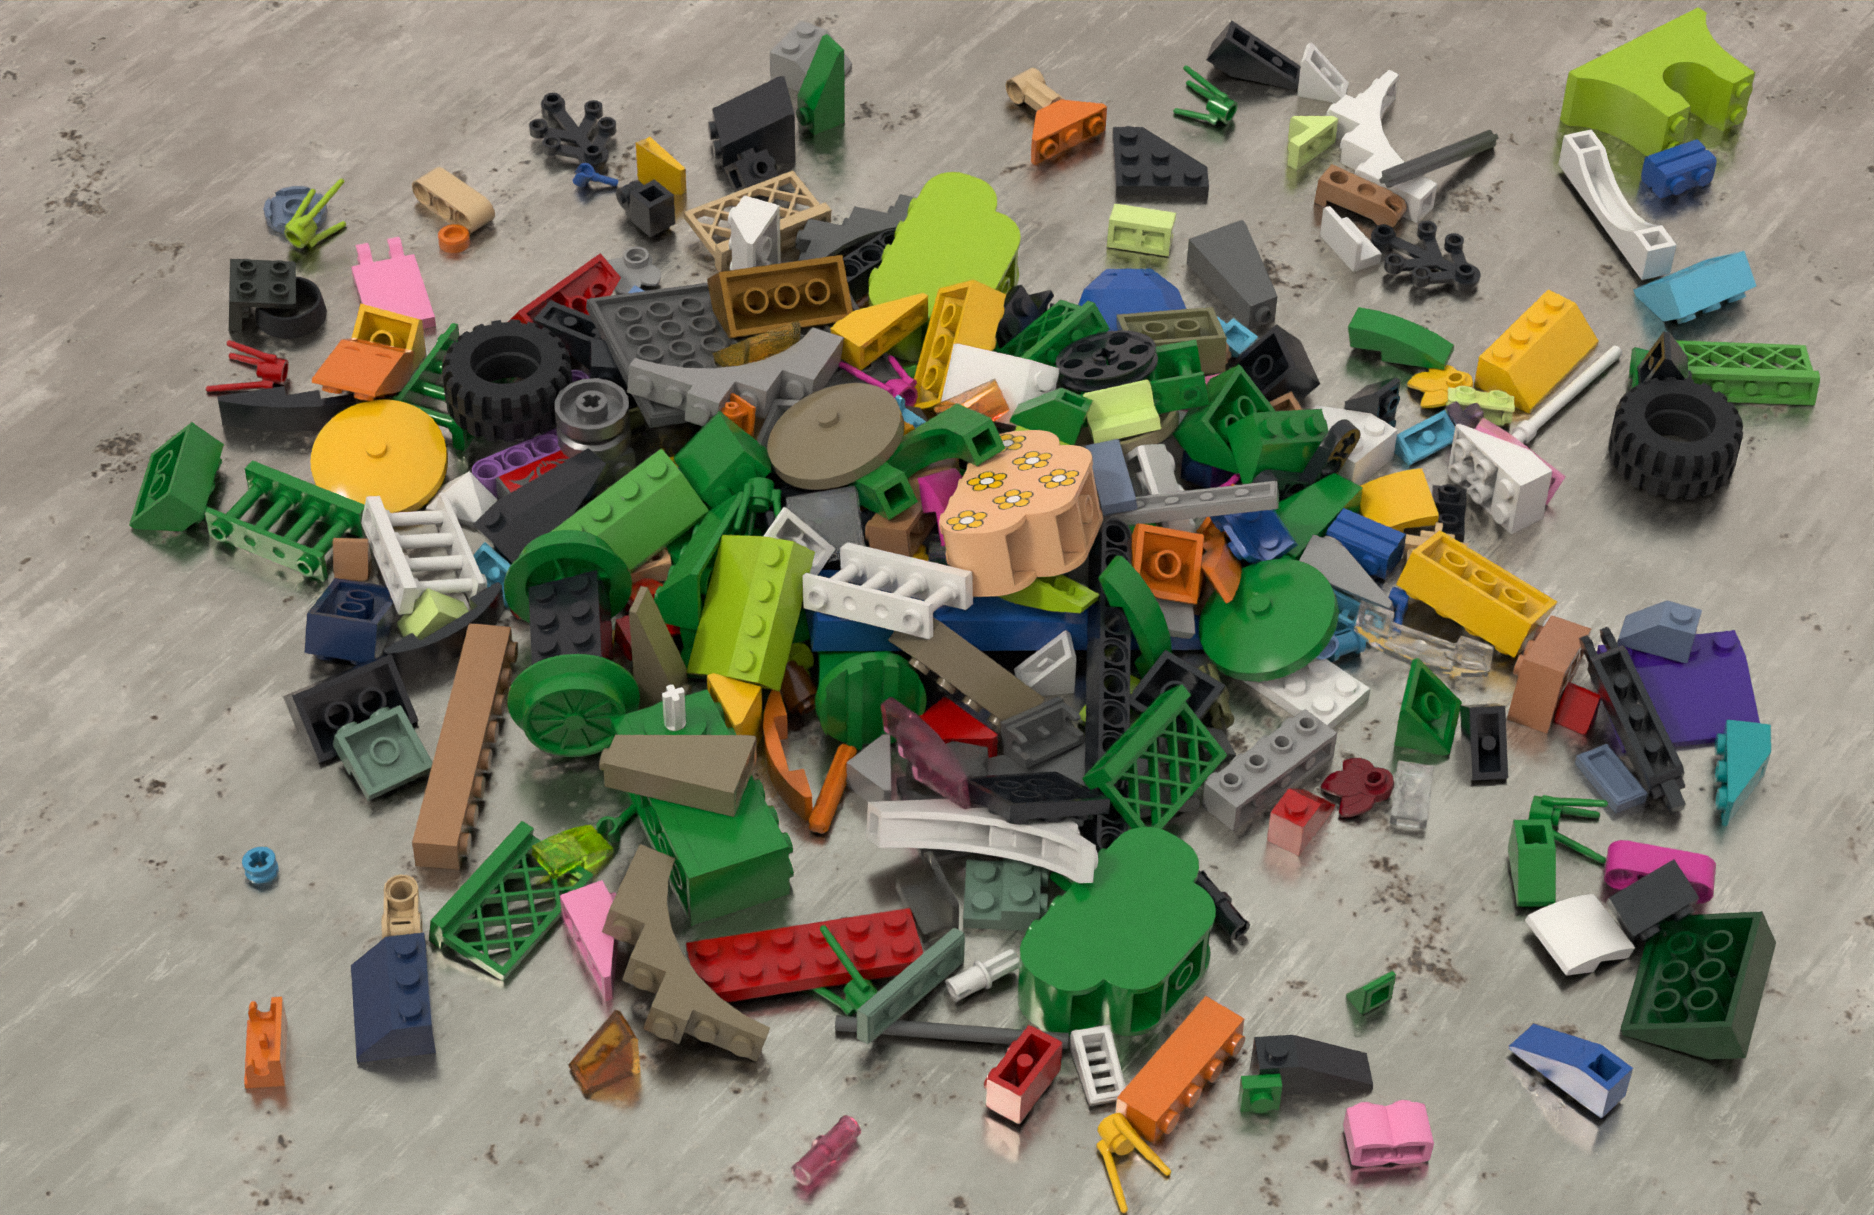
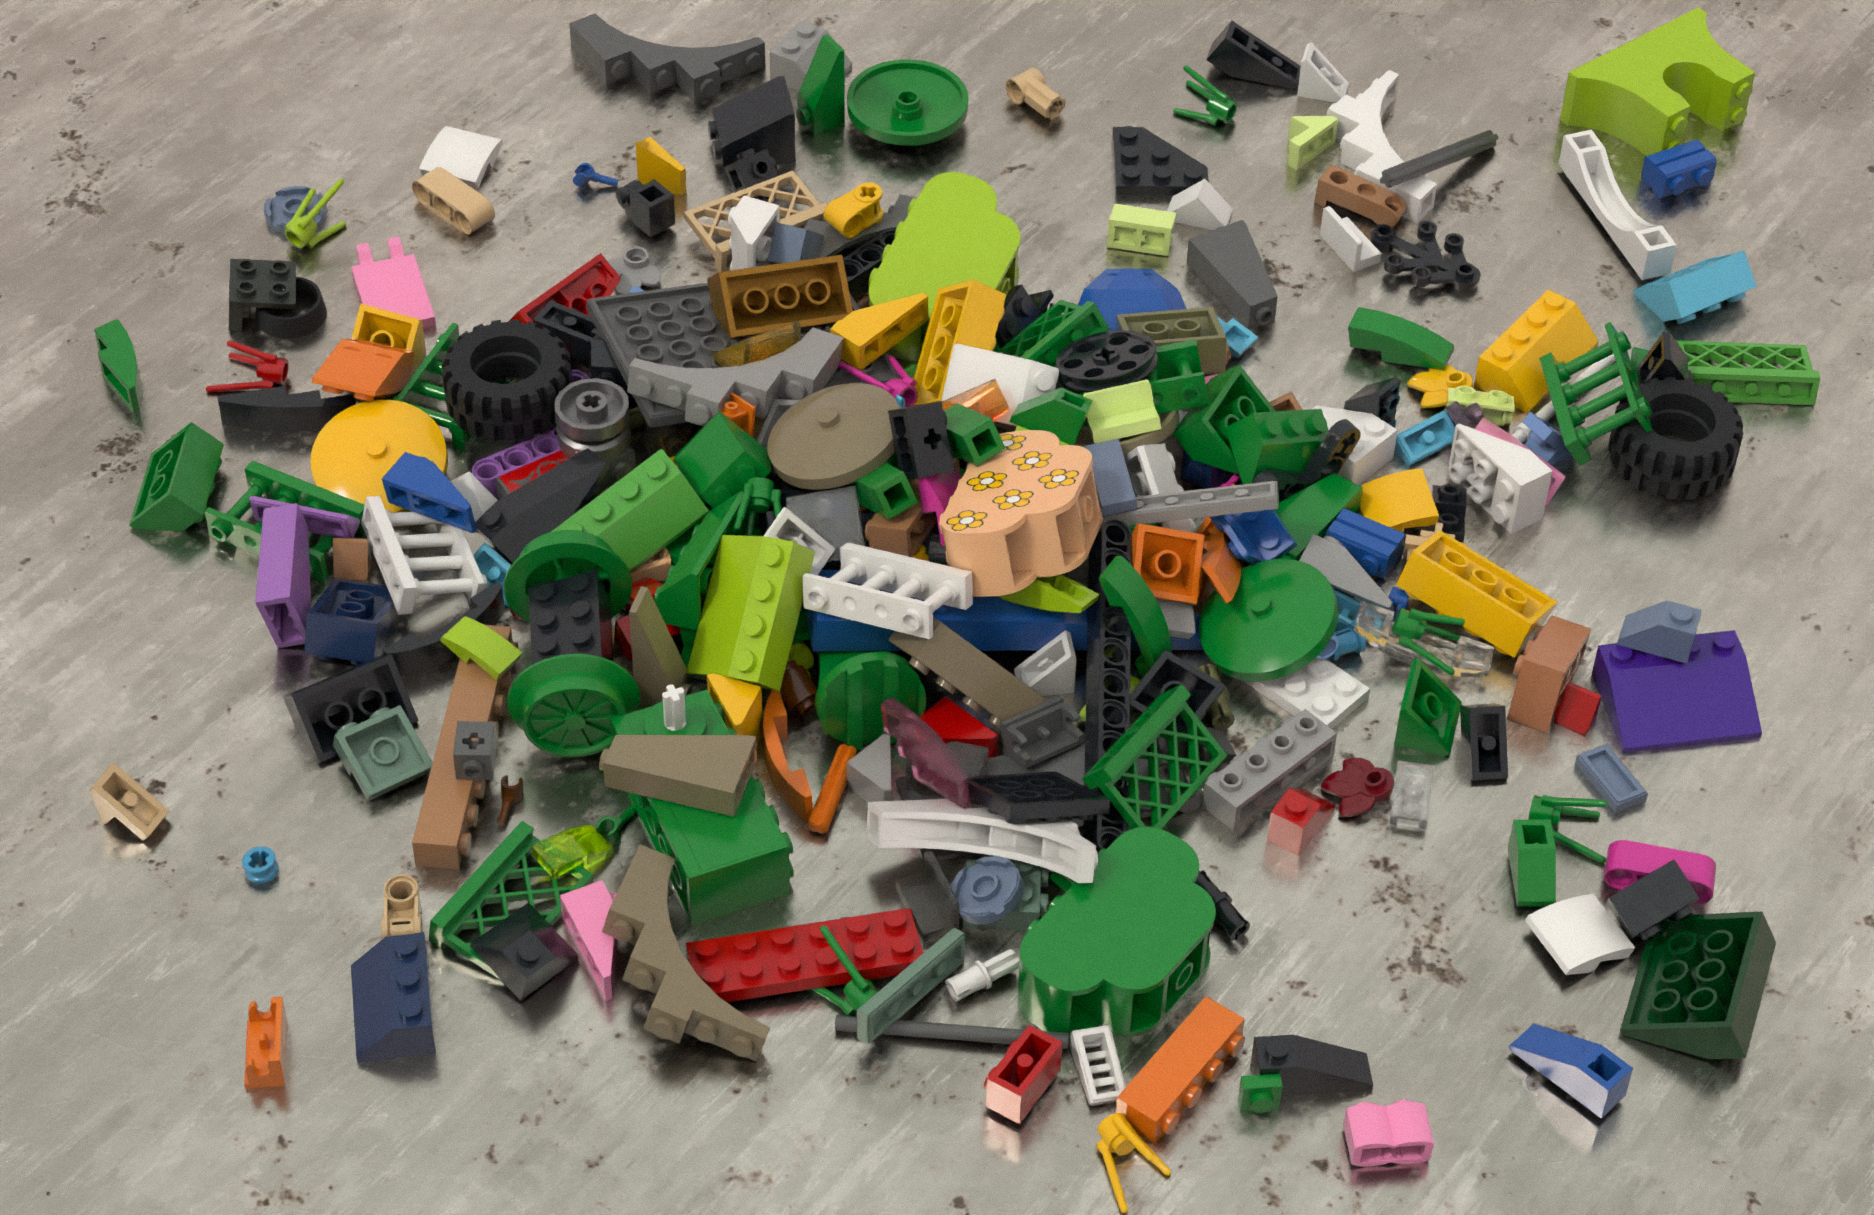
yellowish green slope [397,588,469,640] -> none
orange tile [438,224,470,253] -> none
black plant [529,93,617,171] -> none
clear orange slope [568,1010,640,1094] -> none
clear pink pin [791,1115,861,1186] -> none
orange slope [1031,100,1107,165] -> none
black slope [1229,324,1320,403] -> none
green slope [1346,971,1396,1015] -> none
black hinge [1579,627,1686,815] -> none
teal slope [1714,720,1771,826] -> none
none -> tan slope [89,762,170,841]
none -> green slope [94,319,142,413]
none -> medium lavender slope [249,495,360,538]
none -> medium lavender slope [255,503,311,648]
none -> blue slope [382,452,477,533]
none -> white slope [419,126,503,188]
none -> lime slope [440,616,522,681]
none -> dark grey brick [453,721,497,780]
none -> black slope [470,902,579,1001]
none -> reddish brown hand [497,775,523,826]
none -> dark grey arch [569,13,766,103]
none -> sand blue slope [768,222,824,264]
none -> yellow piece [823,182,884,238]
none -> green dish [847,59,969,146]
none -> black brick [888,401,954,479]
none -> sand blue tile [949,856,1025,925]
none -> white slope [1167,179,1233,230]
none -> green plant [1391,608,1470,675]
none -> medium blue slope [1522,412,1571,465]
none -> green fence [1539,322,1653,466]

